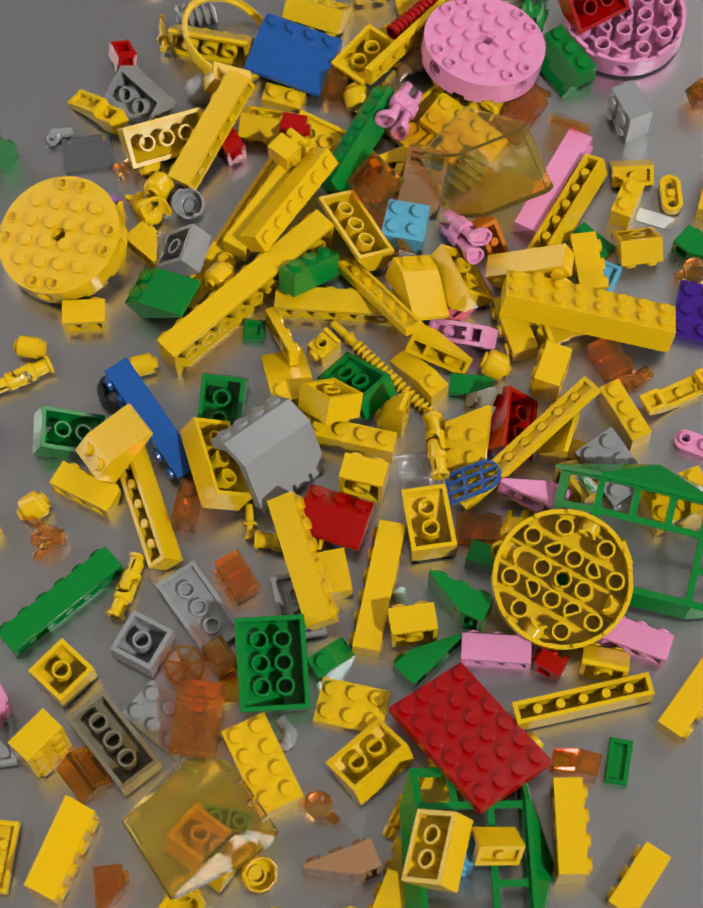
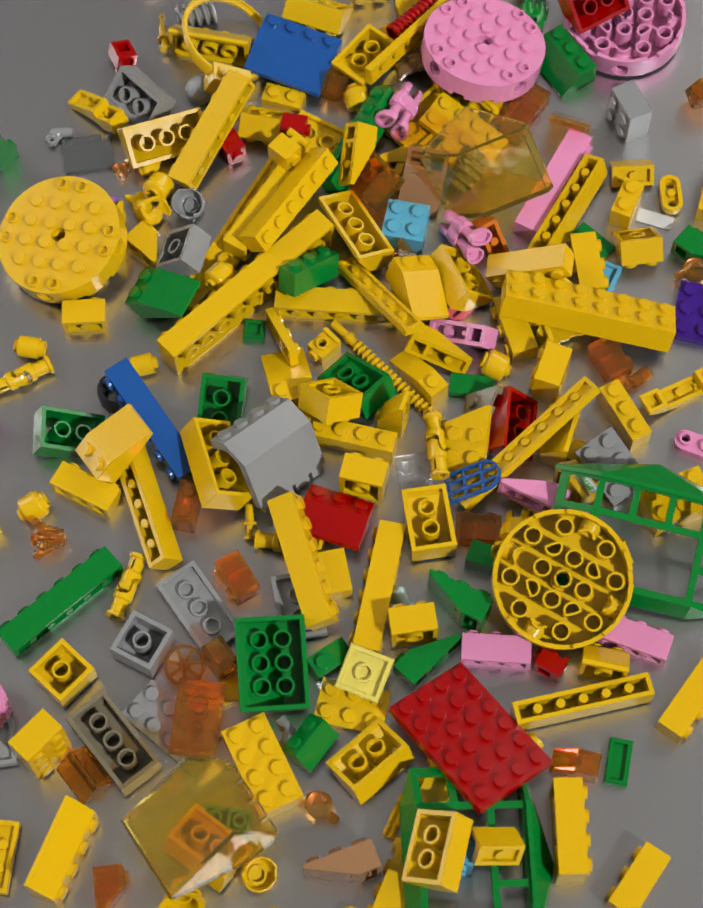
none -> green brick [282,713,339,772]
none -> light yellow tile [334,643,395,704]
none -> yellow slope [338,121,378,186]

